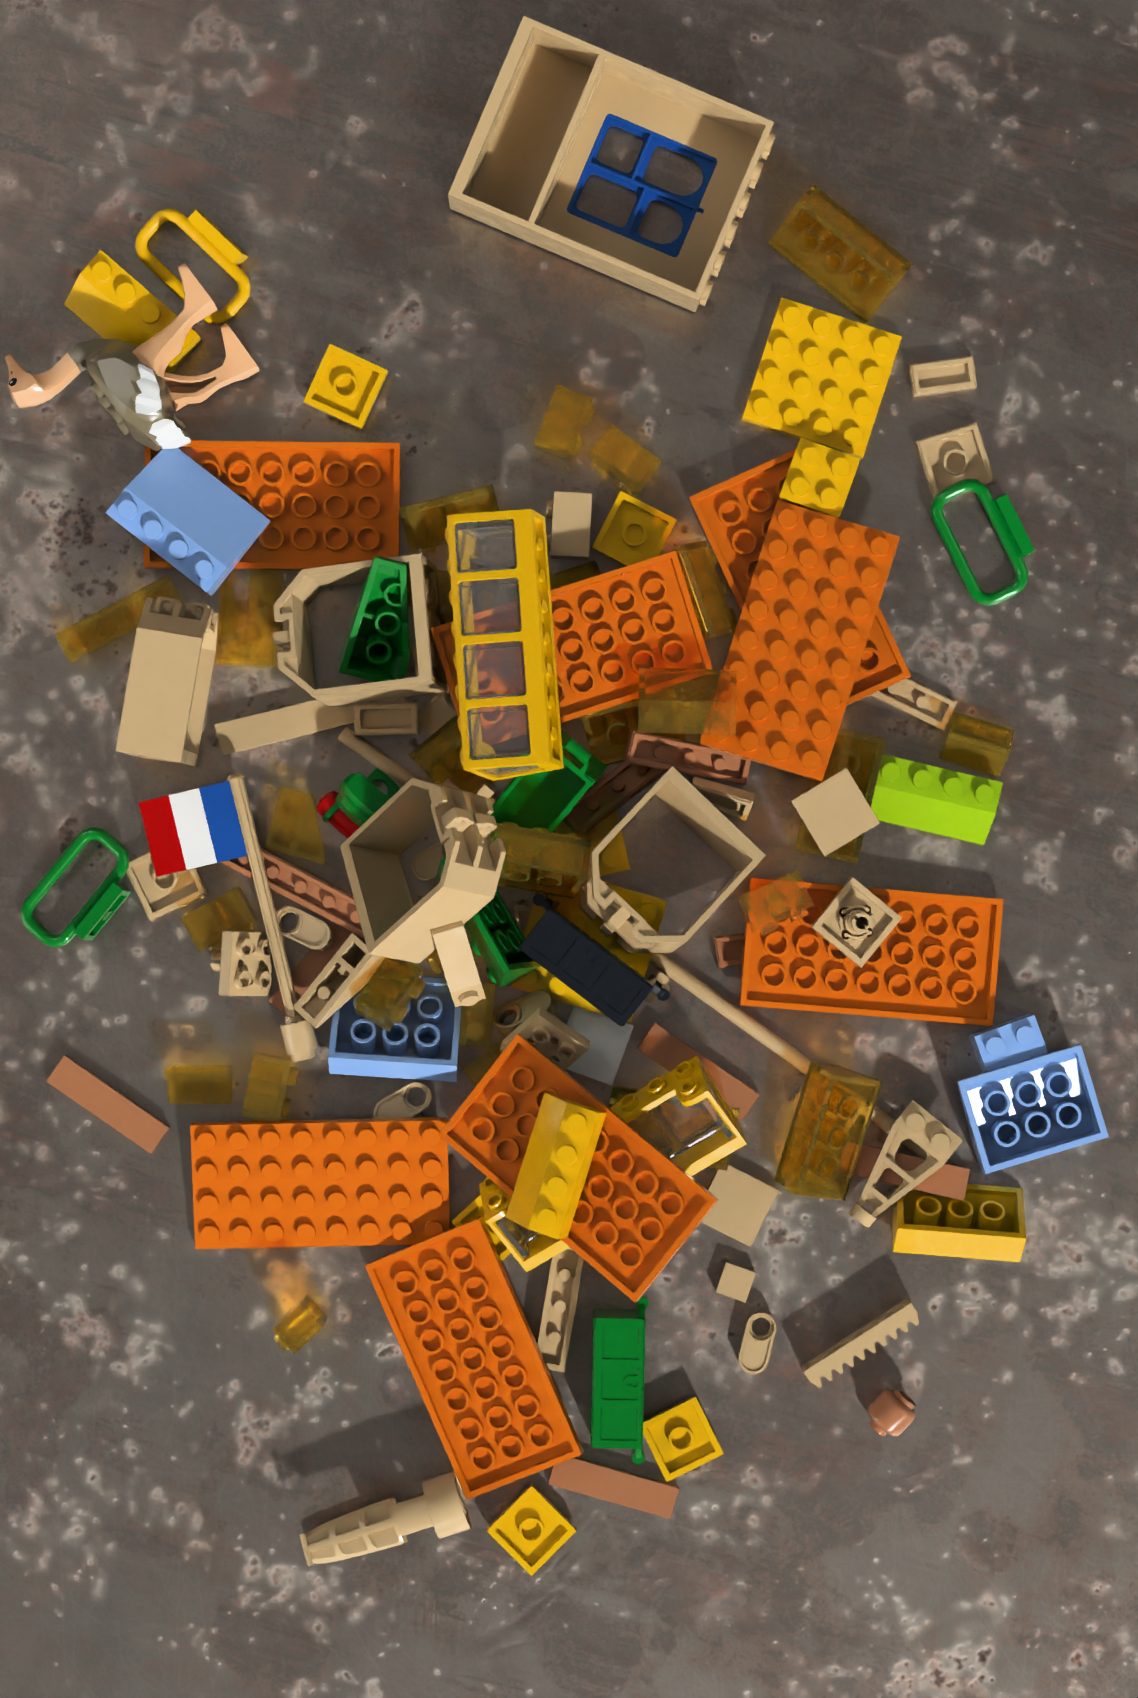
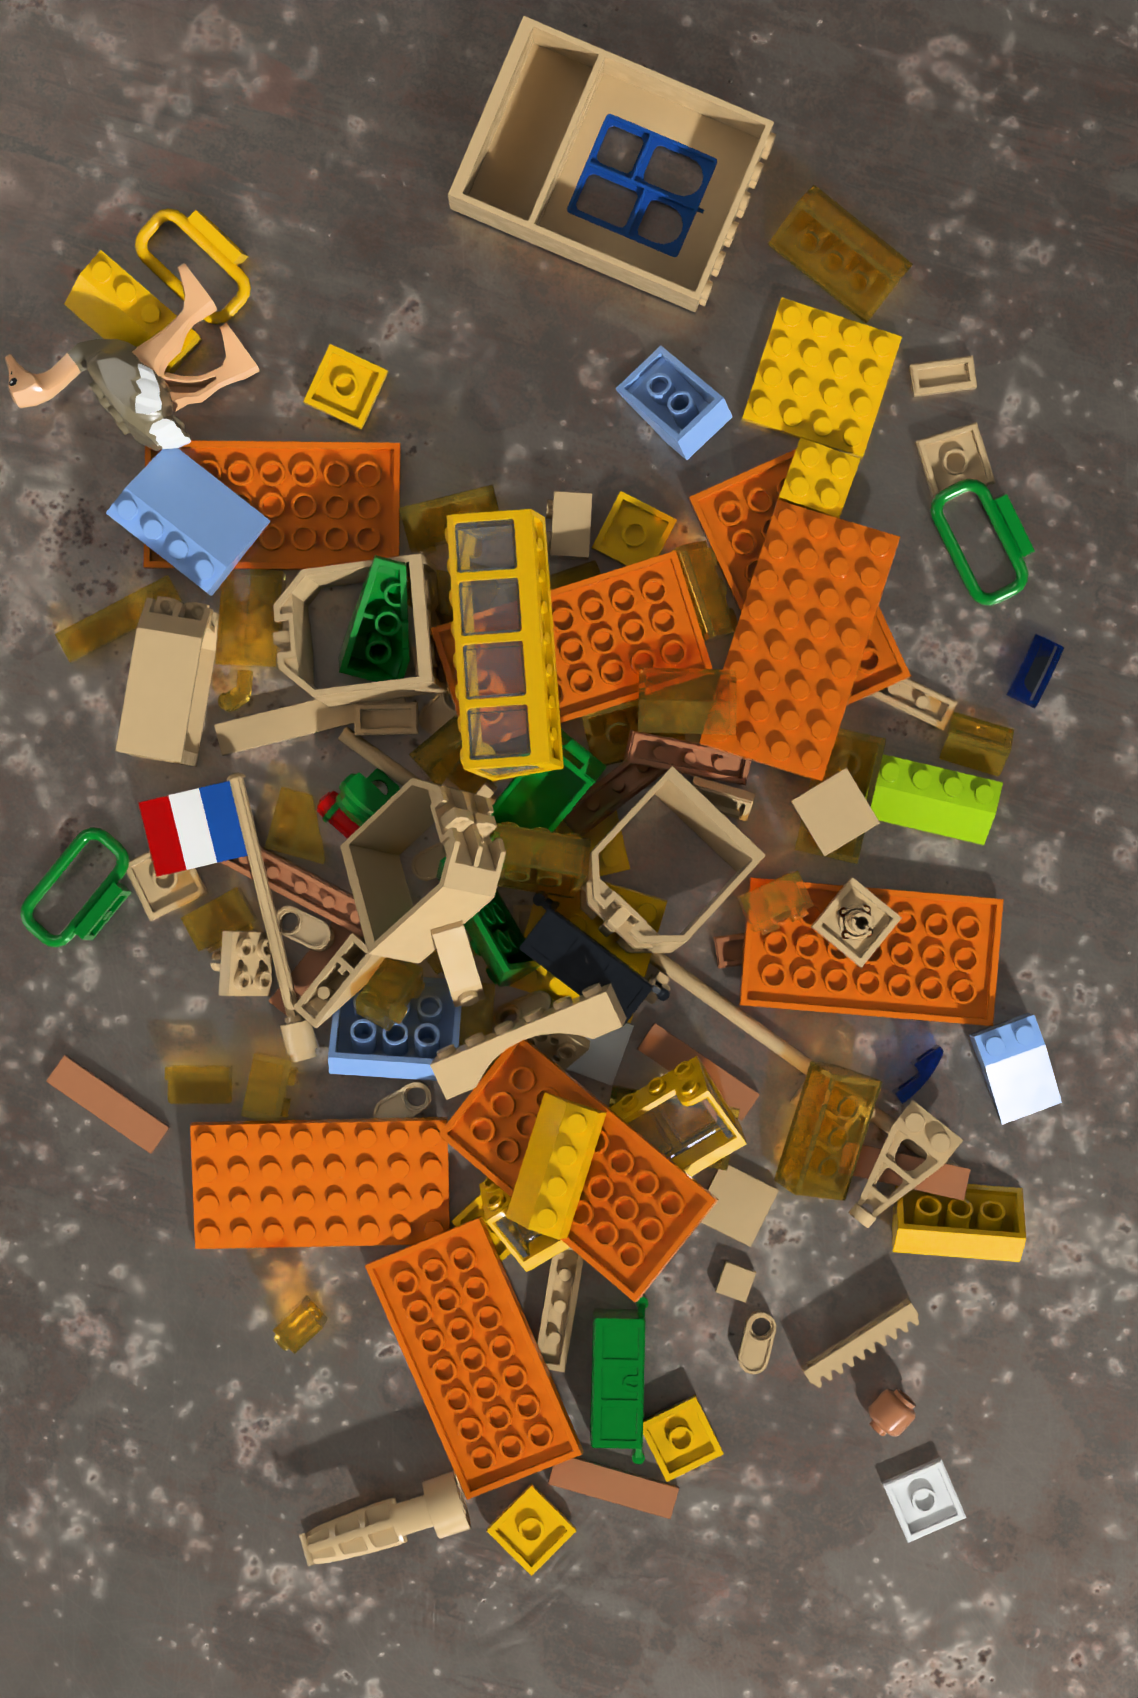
clear yellow brick [534,384,596,462] -> none
clear yellow brick [588,424,662,496] -> none
light blue slope [957,1044,1109,1174] -> none
none -> clear yellow arm [218,670,253,712]
none -> tan arch [430,983,627,1100]
none -> light blue slope [615,345,732,460]
none -> white tile [882,1457,966,1543]
none -> clear blue slope [892,1045,944,1104]
none -> clear blue slope [1006,634,1065,709]

